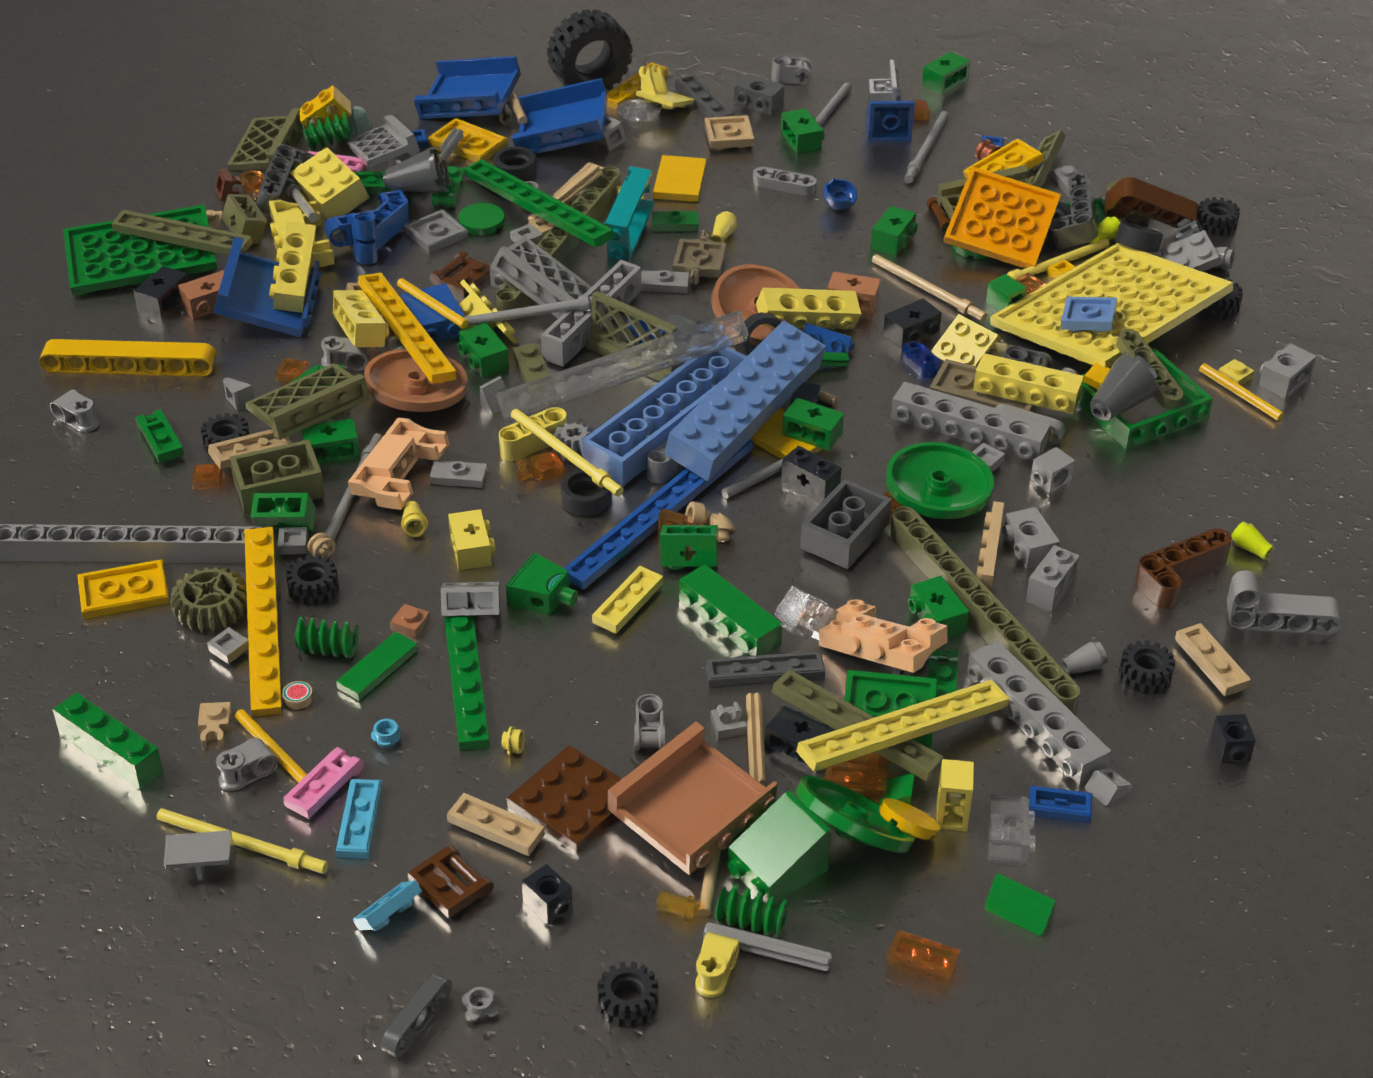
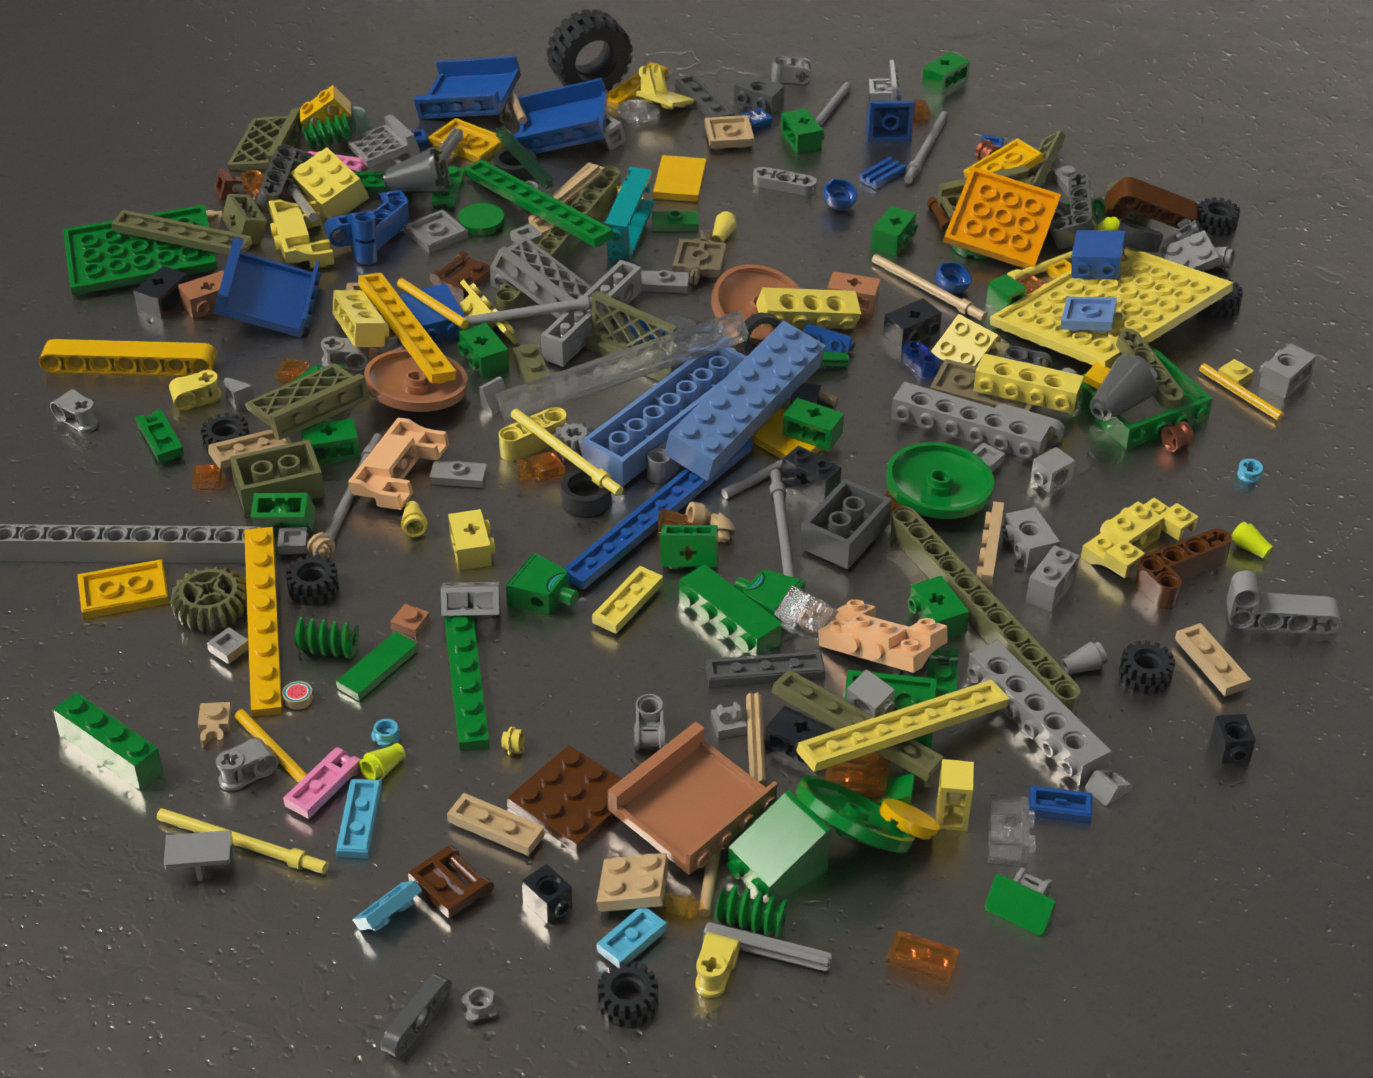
light yellow brick [269,221,316,313] -> none
none -> light yellow piece [169,370,222,411]
none -> neon yellow cone [359,743,406,780]
none -> clear green axle [495,126,554,189]
none -> tan plate [596,853,669,912]
none -> medium azure plate [597,908,667,968]
none -> green torso [734,570,805,628]
none -> blue tile [742,108,773,130]
none -> light grey bar [770,469,795,578]
none -> light grey brick [846,669,895,717]
none -> blue tile [859,157,906,189]
none -> blue hair [935,262,972,295]
none -> light grey bush [1014,867,1052,896]
none -> blue panel [1071,230,1125,279]
none -> light yellow bracket [1081,498,1199,578]
none -> copper wheel [1161,421,1194,452]
none -> medium azure bush [1237,458,1263,483]

